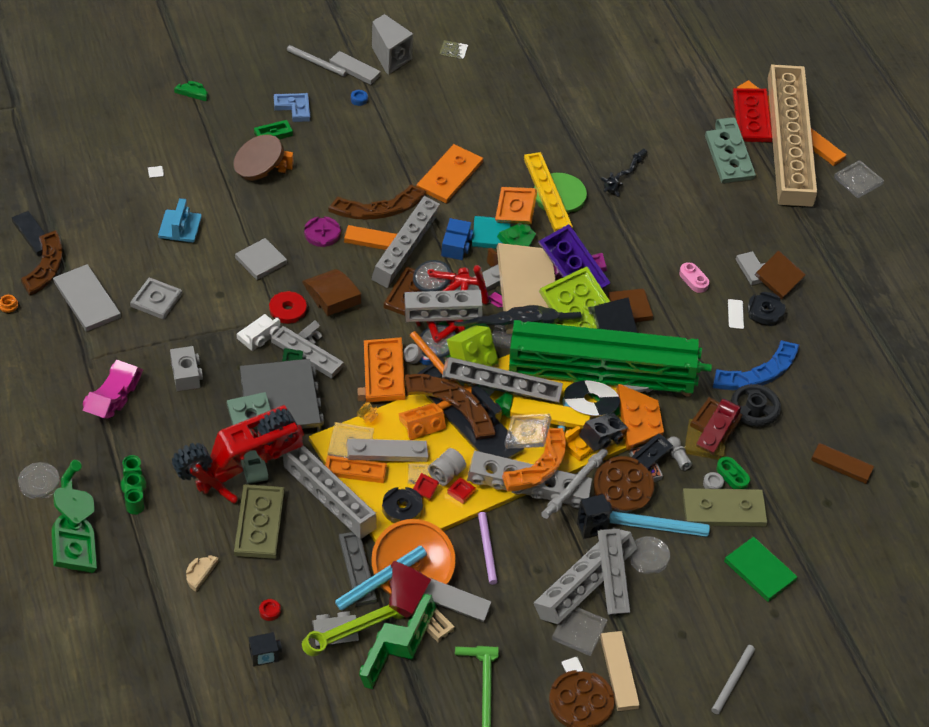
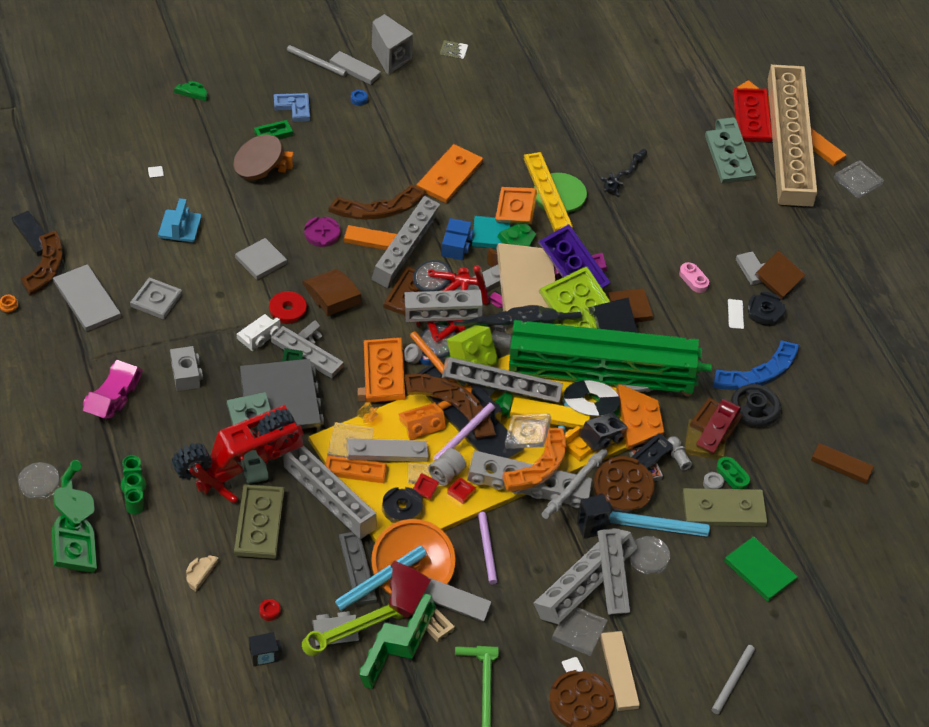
none -> lavender piece [433,403,495,460]

